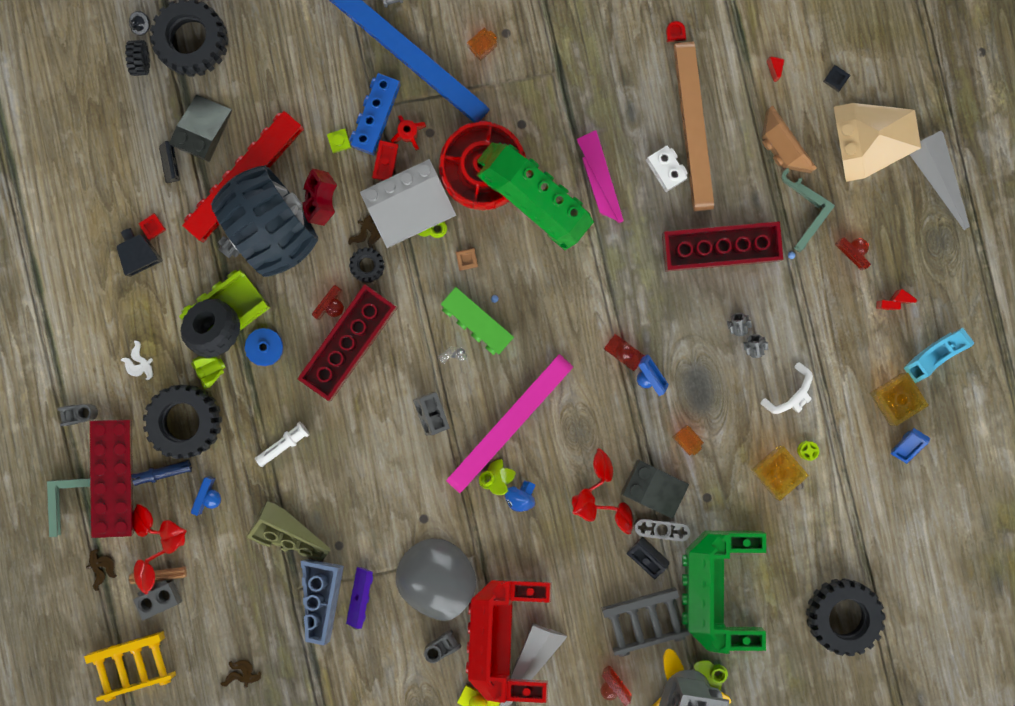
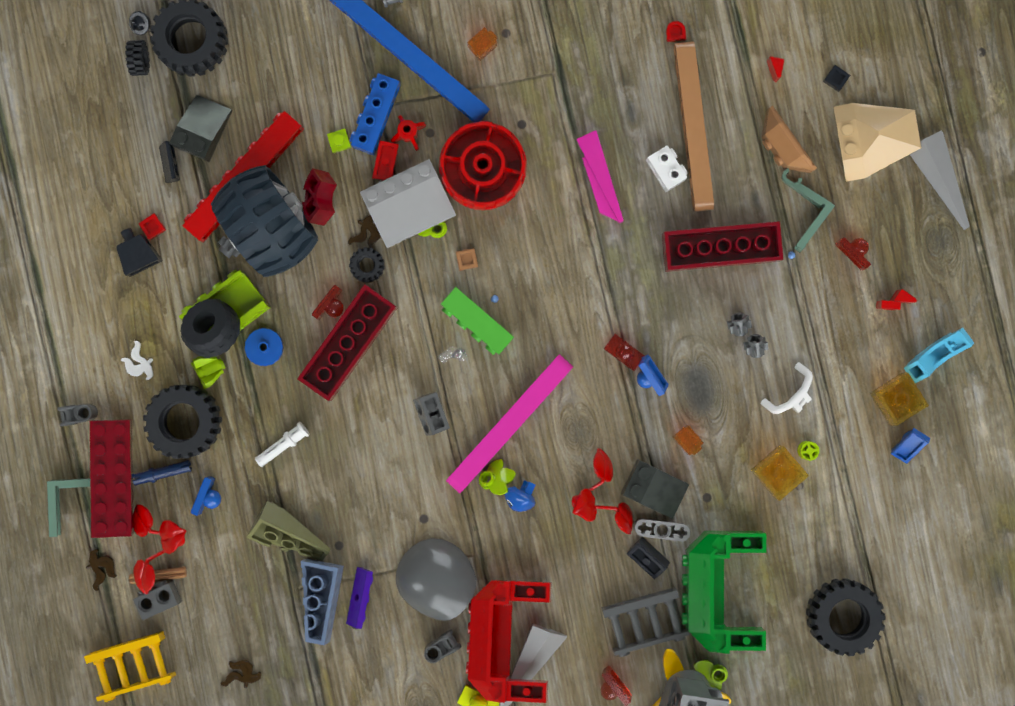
green wedge [477,142,594,250] -> none

